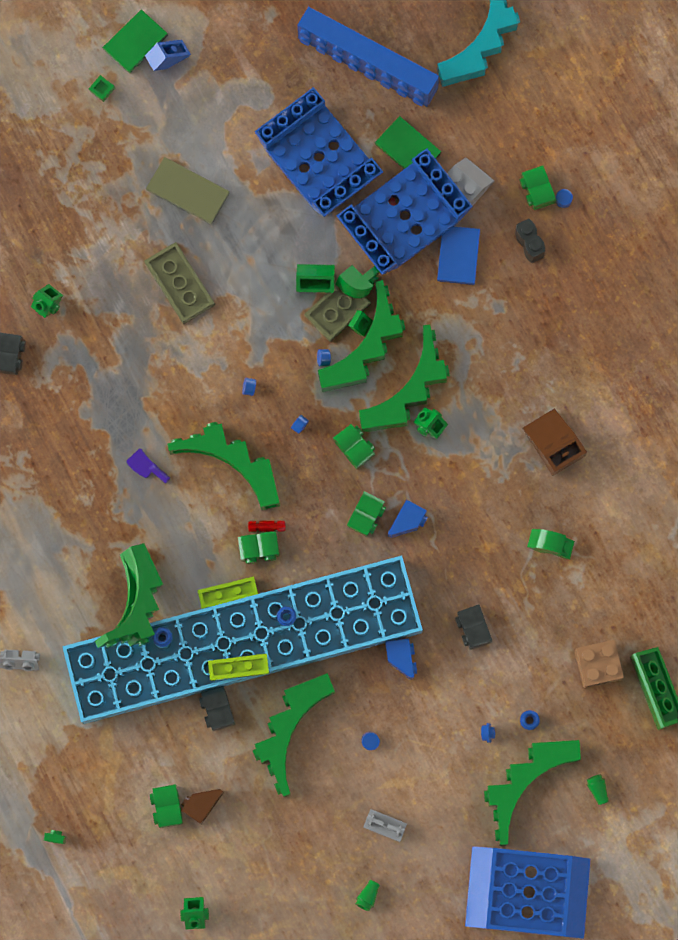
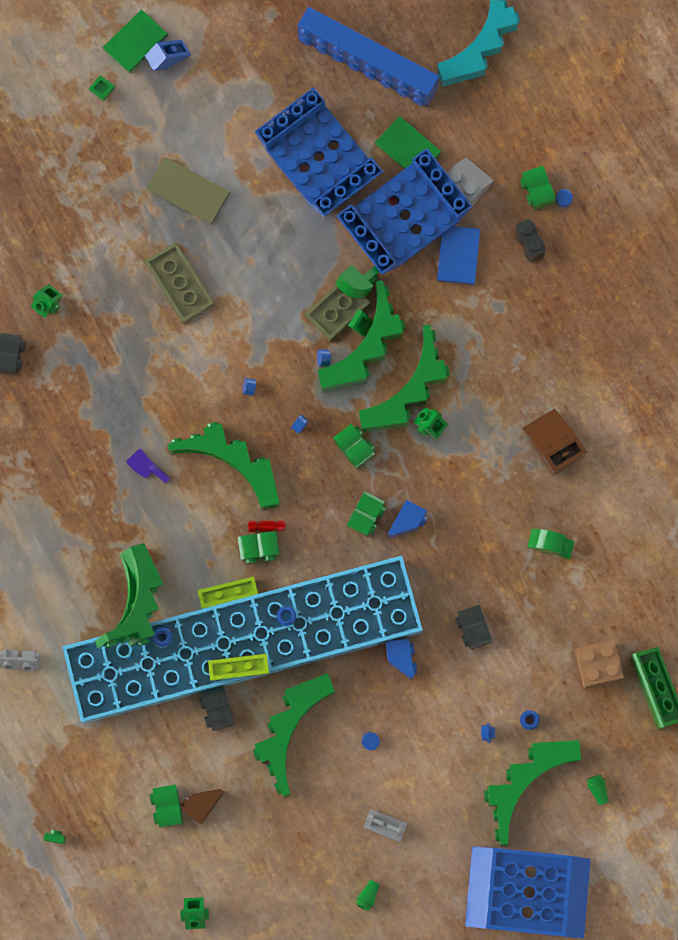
green brick [296,264,335,293] -> none

